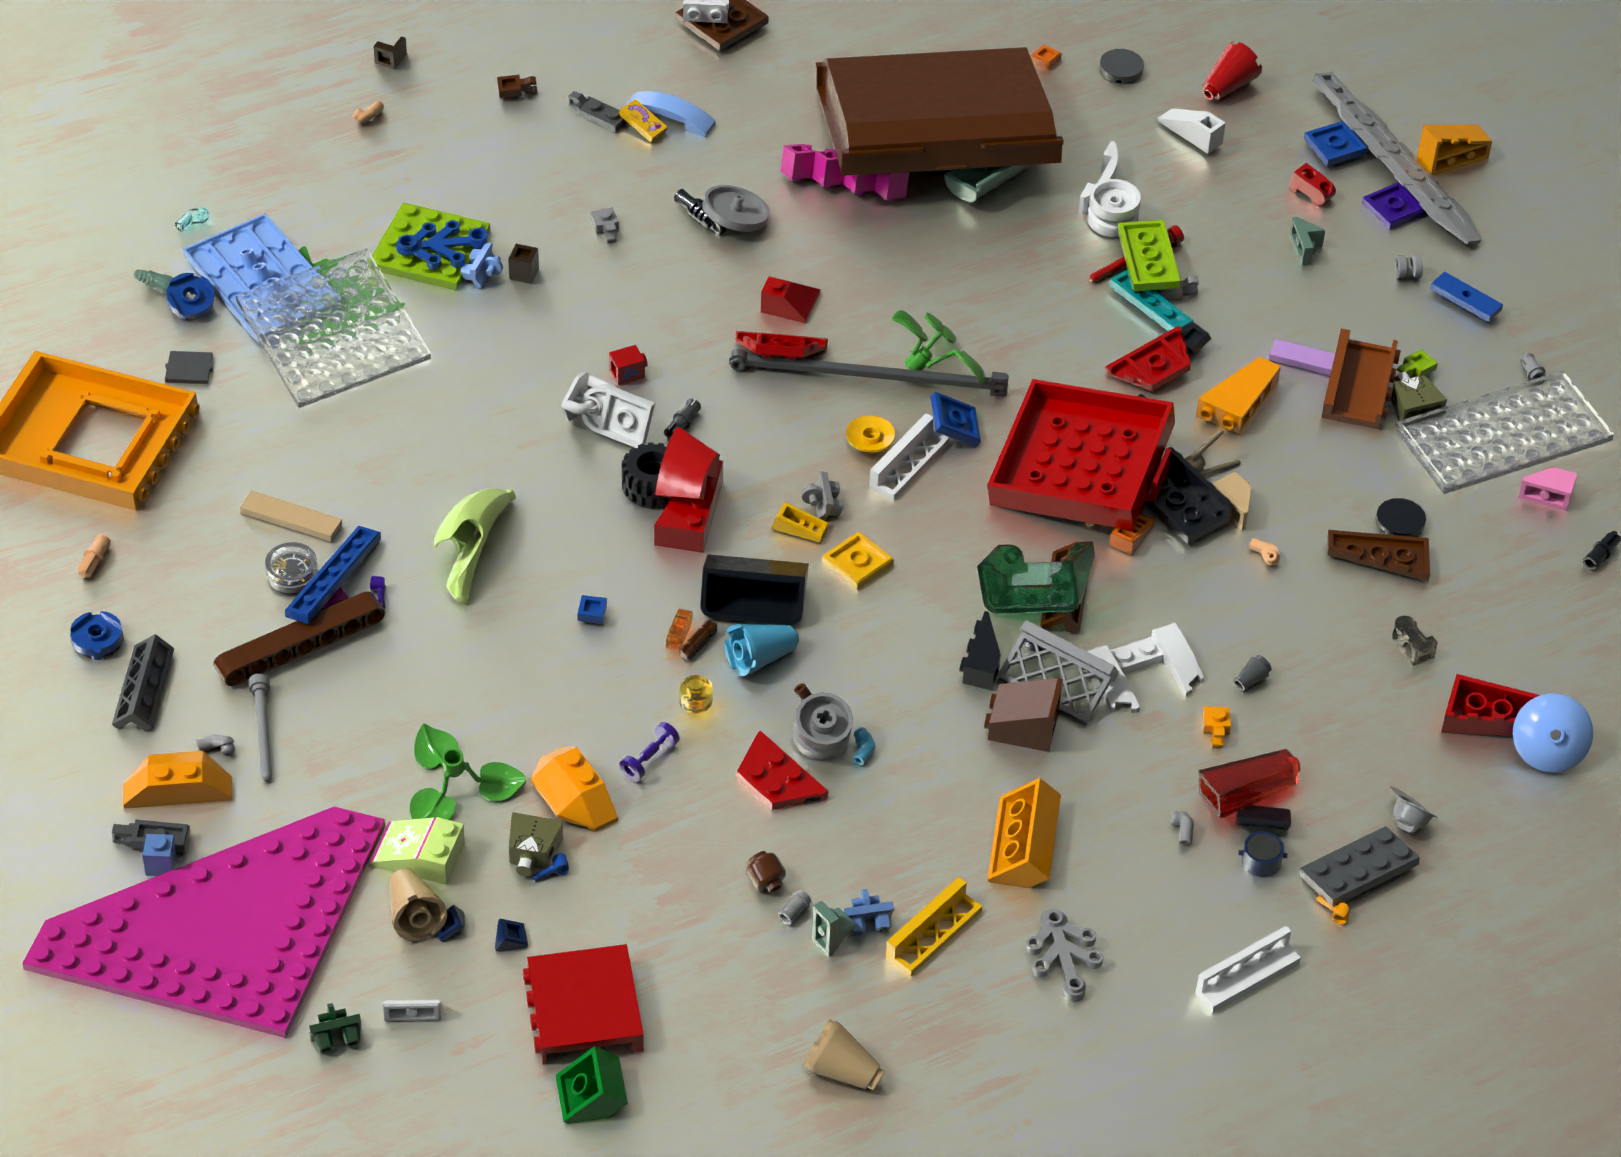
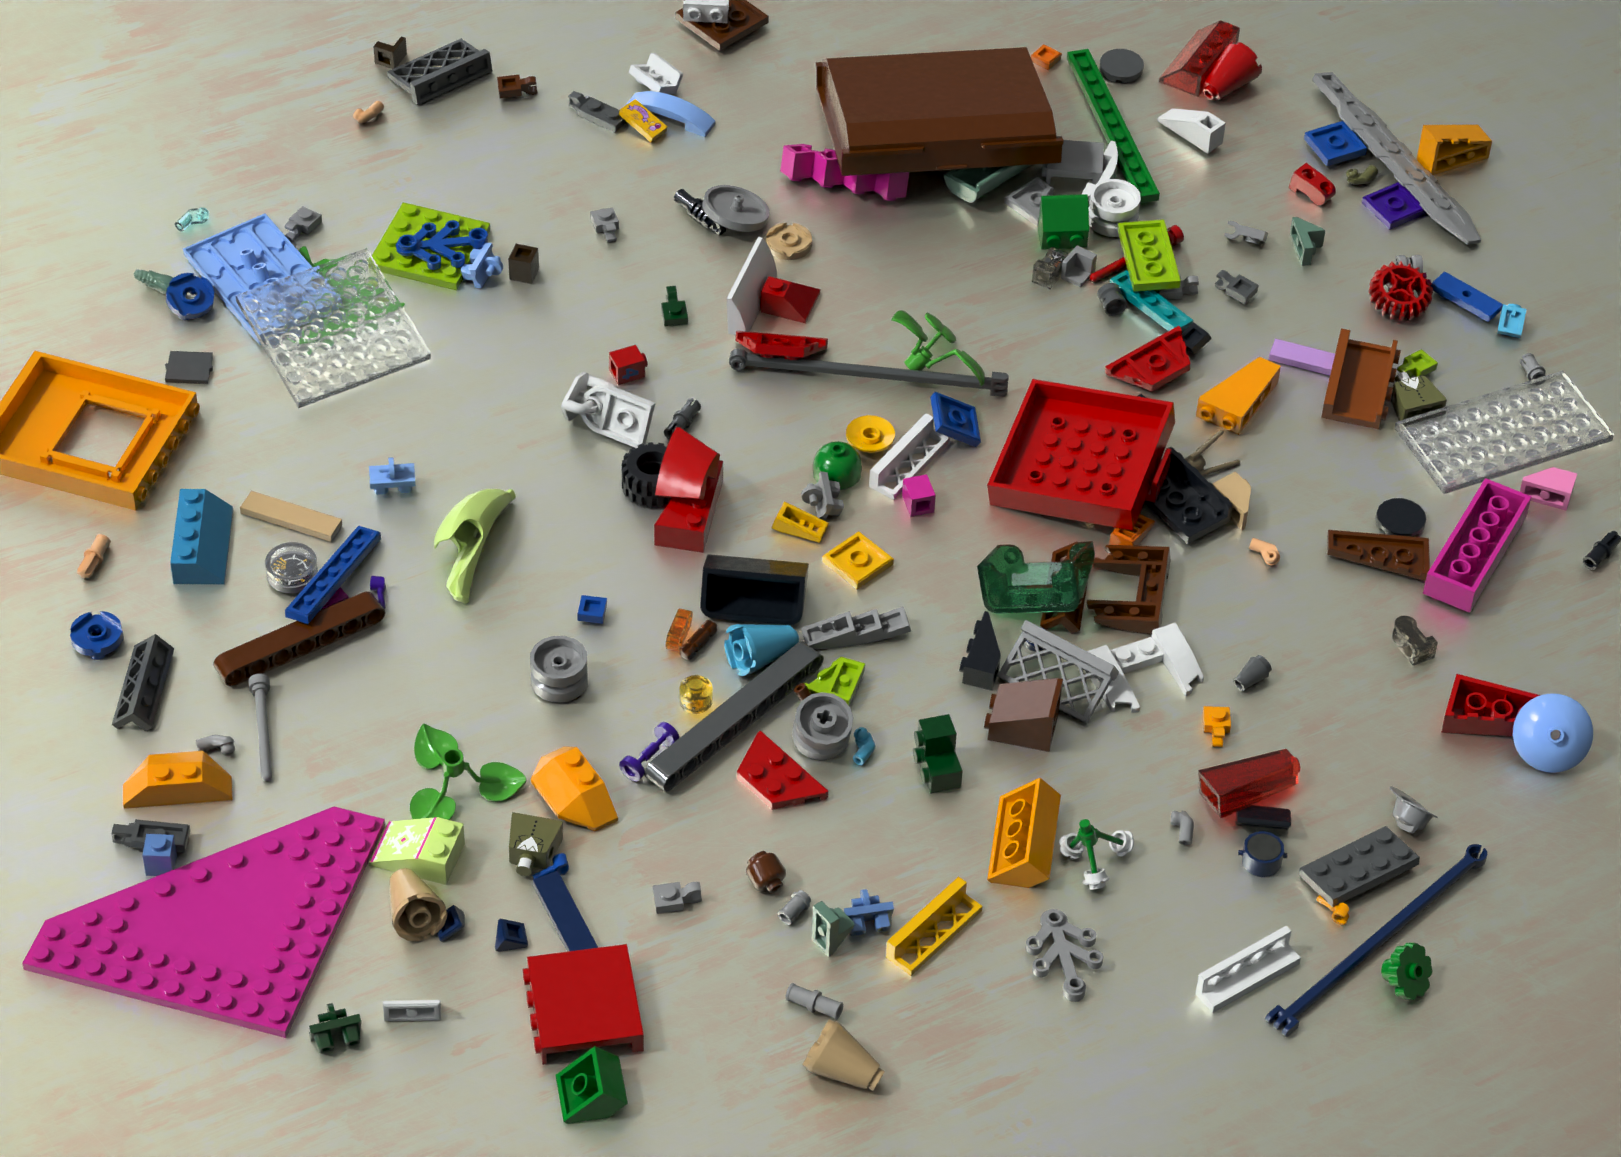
none -> dark azure slope [170,489,233,584]
none -> light grey plate [285,206,322,241]
none -> light blue hips [369,457,416,495]
none -> dark grey fence [387,38,492,105]
none -> light grey wheel [530,636,588,703]
none -> dark blue tile [532,871,598,952]
none -> white bracket [628,53,683,94]
none -> dark grey beam [644,641,824,792]
none -> light grey plate [653,882,702,914]
none -> dark green plate [661,286,688,327]
none -> white slope [727,237,777,335]
none -> tan tile [766,223,812,260]
none -> light grey pin [785,983,844,1020]
none -> light grey slope [801,607,911,650]
none -> lime wing [804,657,865,706]
none -> green cylinder [813,441,862,490]
none -> dark pink brick [902,474,936,517]
none -> dark green brick [913,714,963,794]
none -> light grey tile [1005,177,1054,226]
none -> clear smoke leg [1032,247,1069,290]
none -> green slope [1038,194,1089,249]
none -> light grey panel [1042,140,1104,185]
none -> plant [1059,819,1134,889]
none -> light grey panel [1061,246,1097,287]
none -> green plate [1067,49,1160,203]
none -> reddish brown wedge [1086,545,1171,634]
none -> dark grey wheel [1097,283,1127,316]
none -> clear red slope [1159,20,1240,97]
none -> dark grey plate [1215,270,1259,304]
none -> light grey plate [1224,221,1268,244]
none -> dark blue hinge [1265,844,1488,1037]
none -> olive arm [1346,165,1378,185]
none -> red gear [1369,261,1433,322]
none -> green plant [1381,943,1433,1000]
none -> dark pink brick [1423,478,1532,613]
none -> medium azure bracket [1497,304,1527,338]

